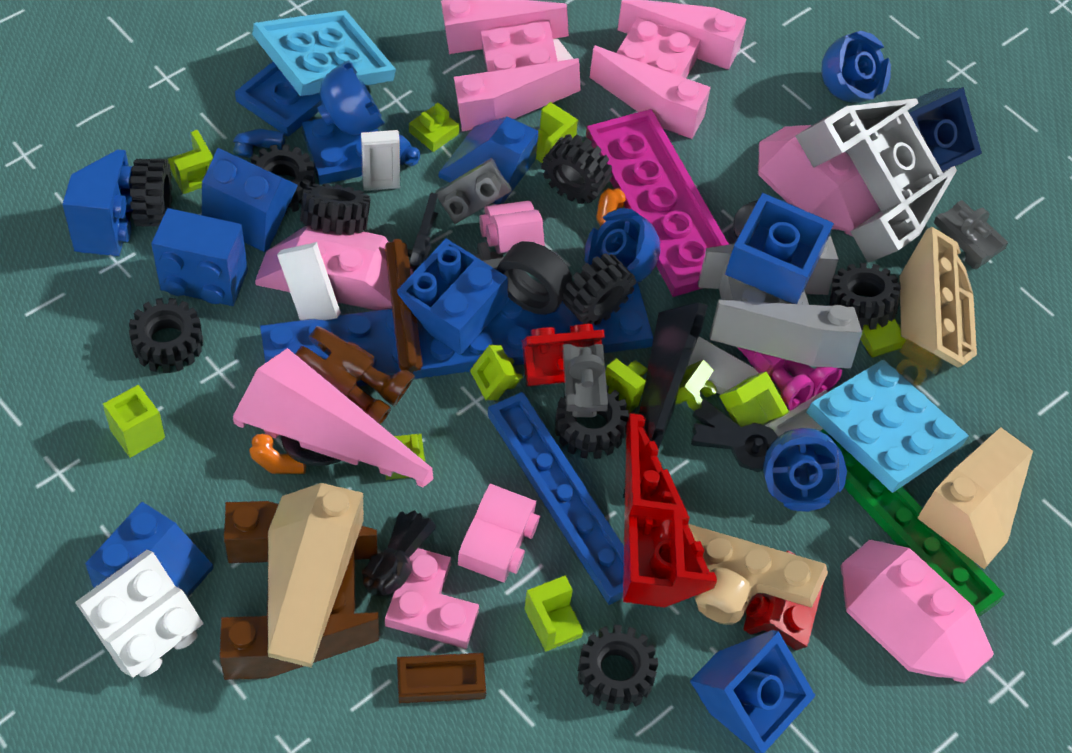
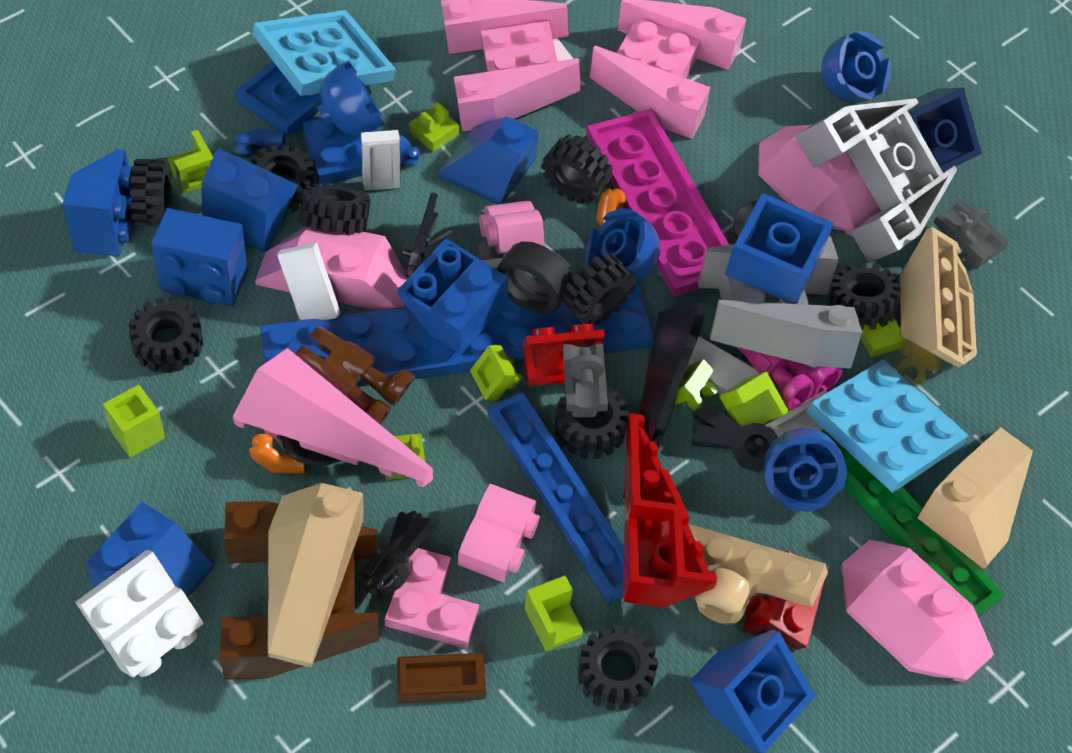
reddish brown axle [385,239,422,373] -> none
dark grey hips [435,158,511,224] -> none
lime panel [536,102,578,163] -> none
lime tile [605,358,648,414] -> none

